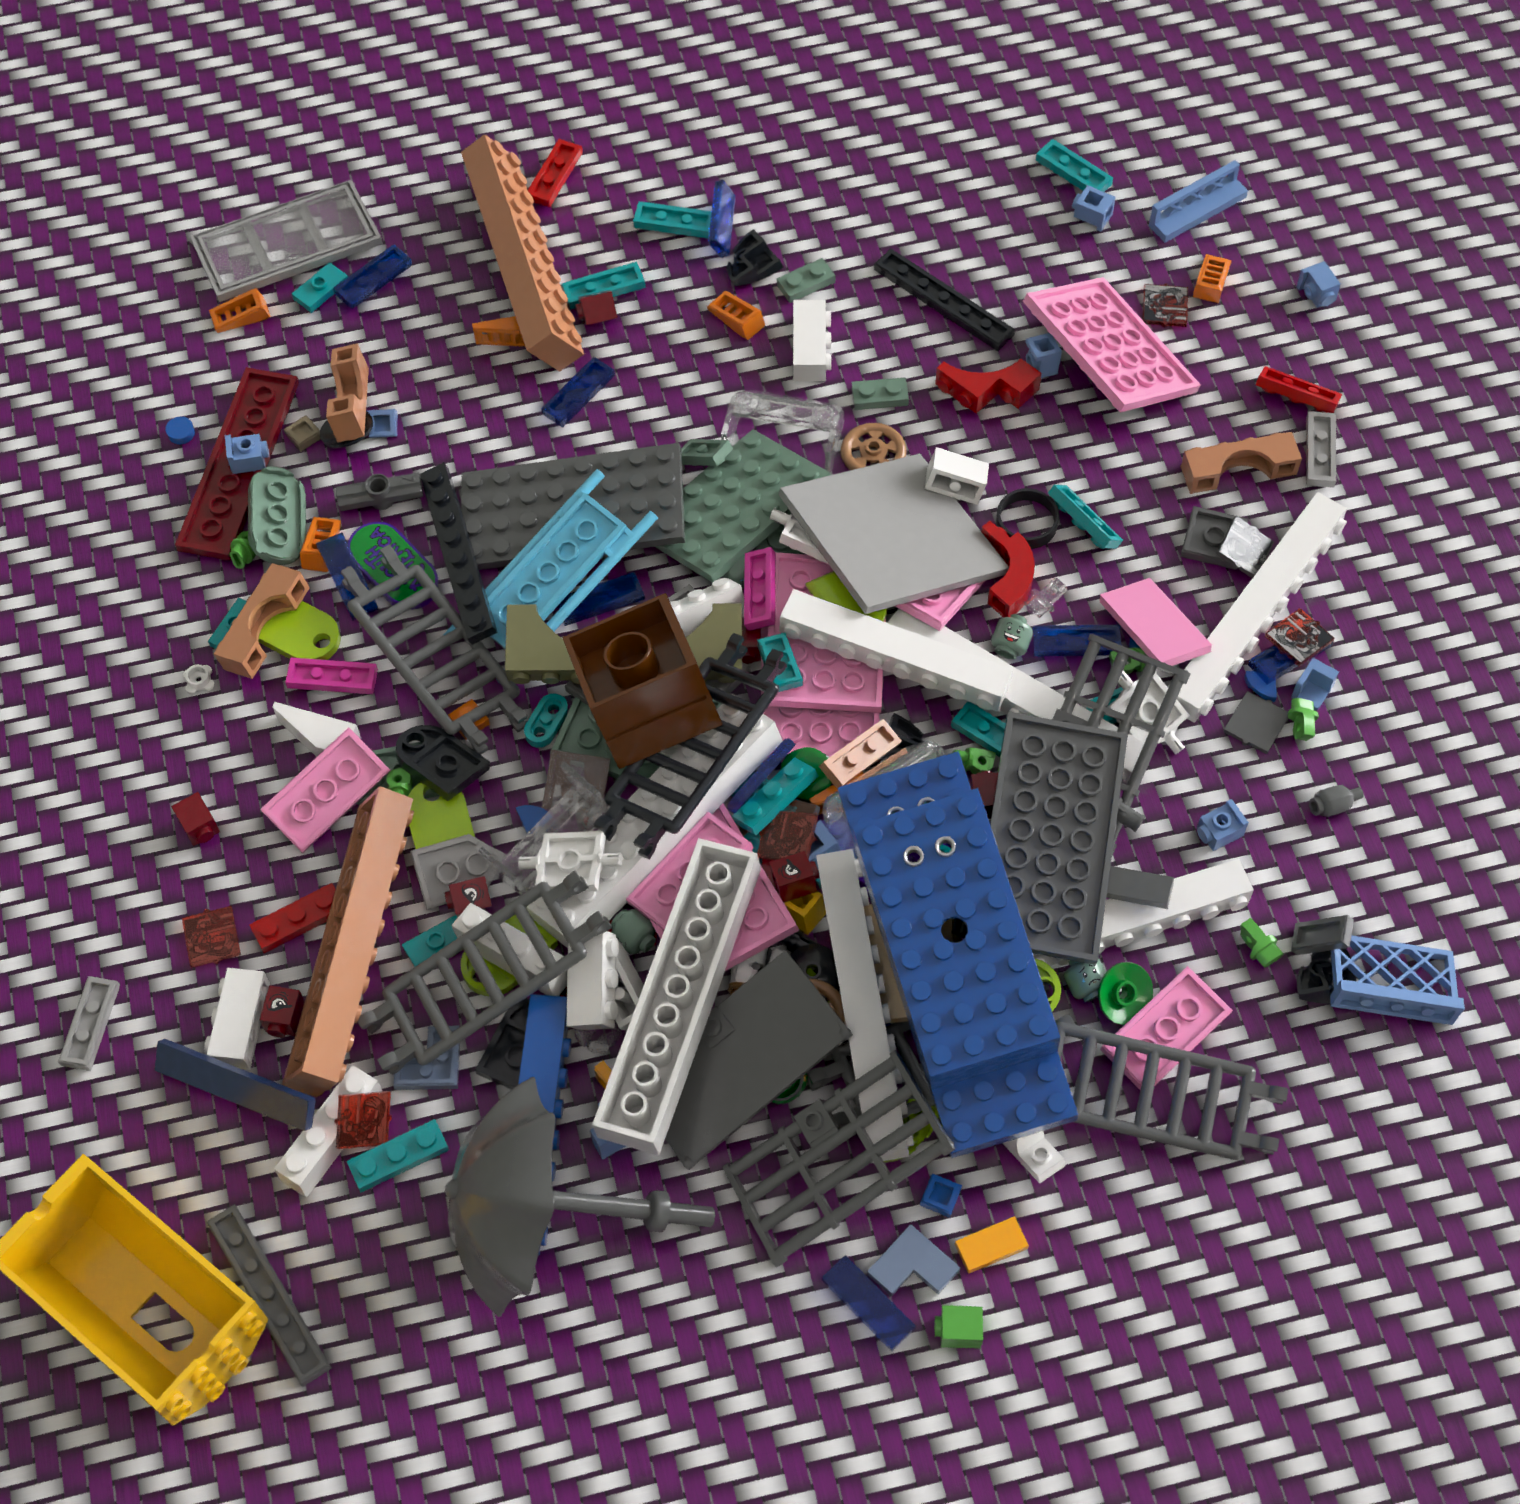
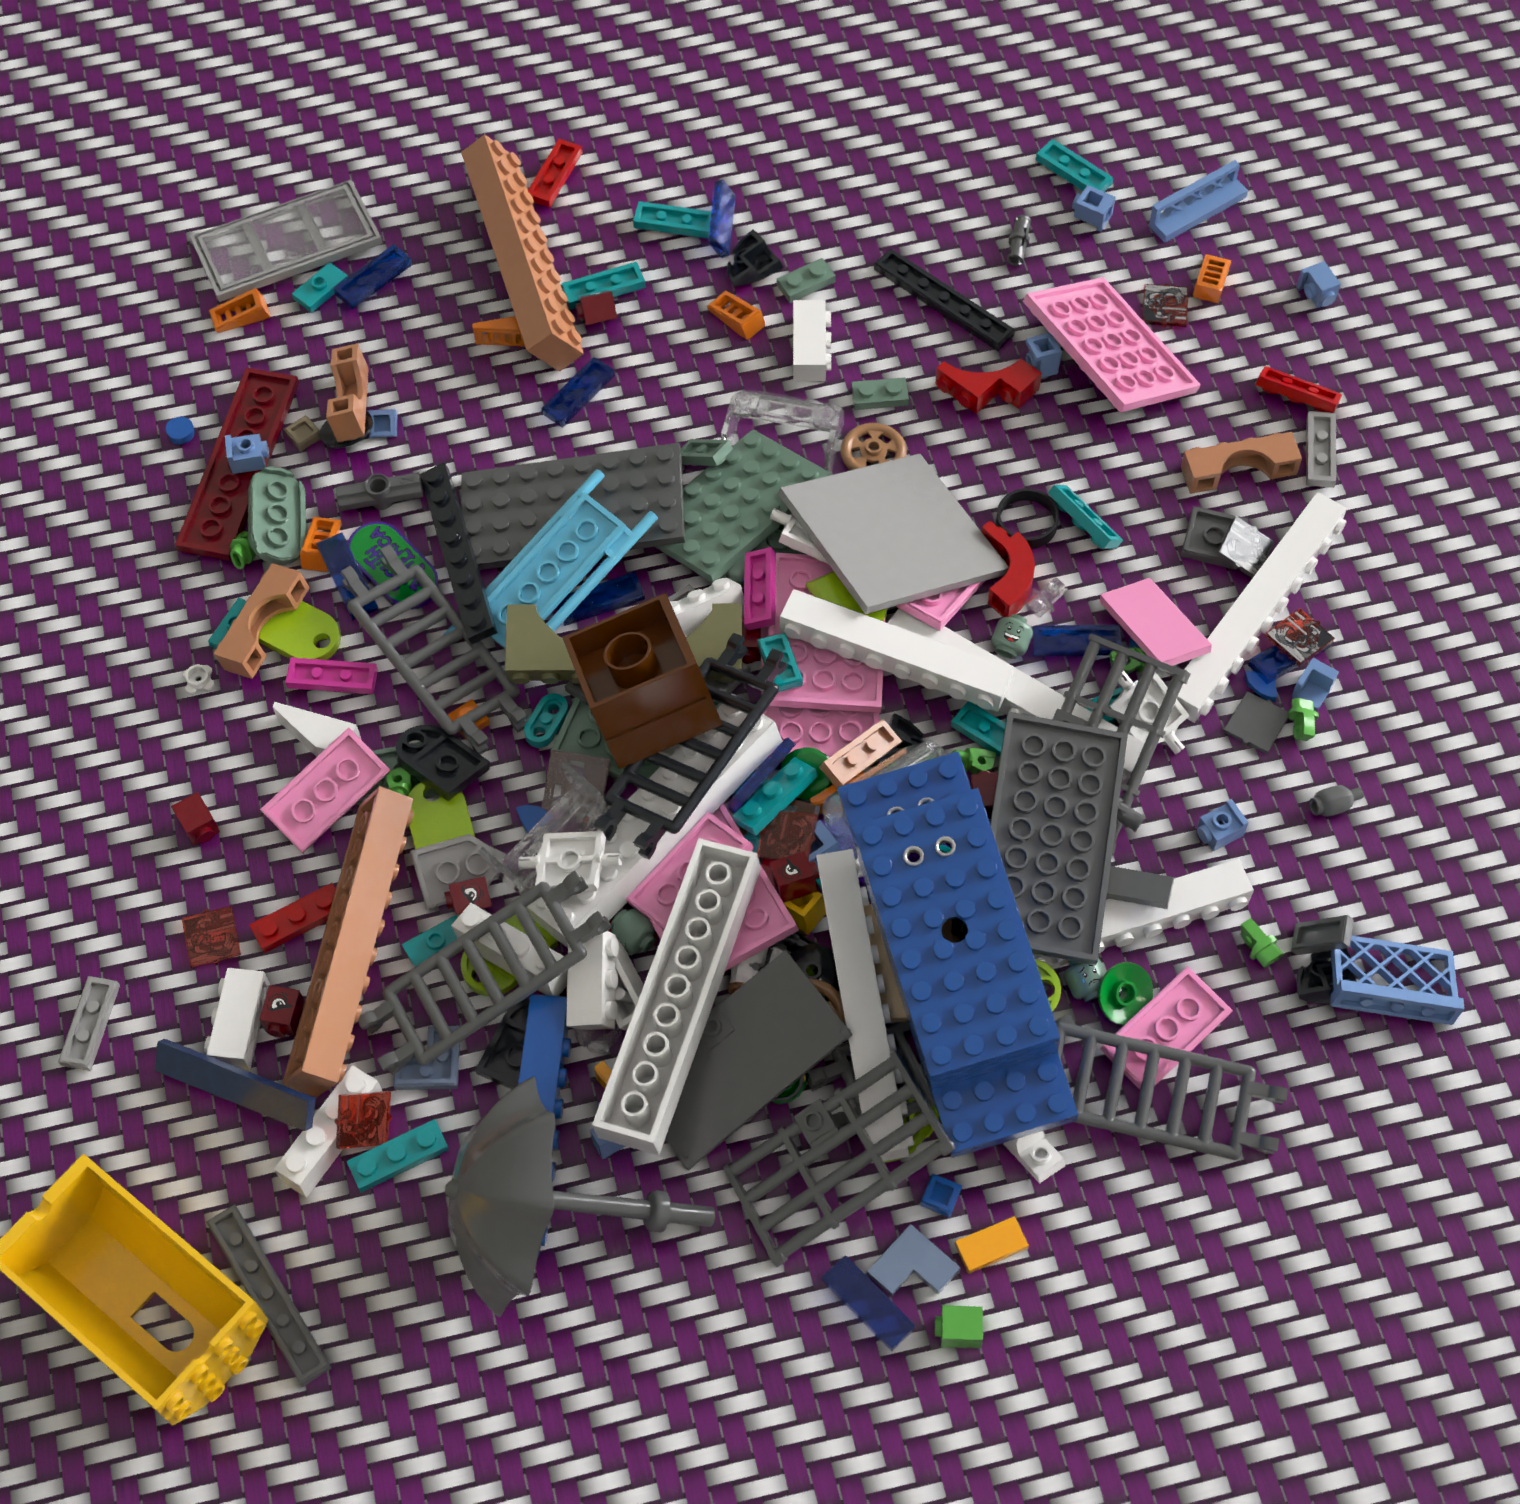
white brick [924,447,989,505] -> none
none -> dark grey pin [1007,215,1031,266]

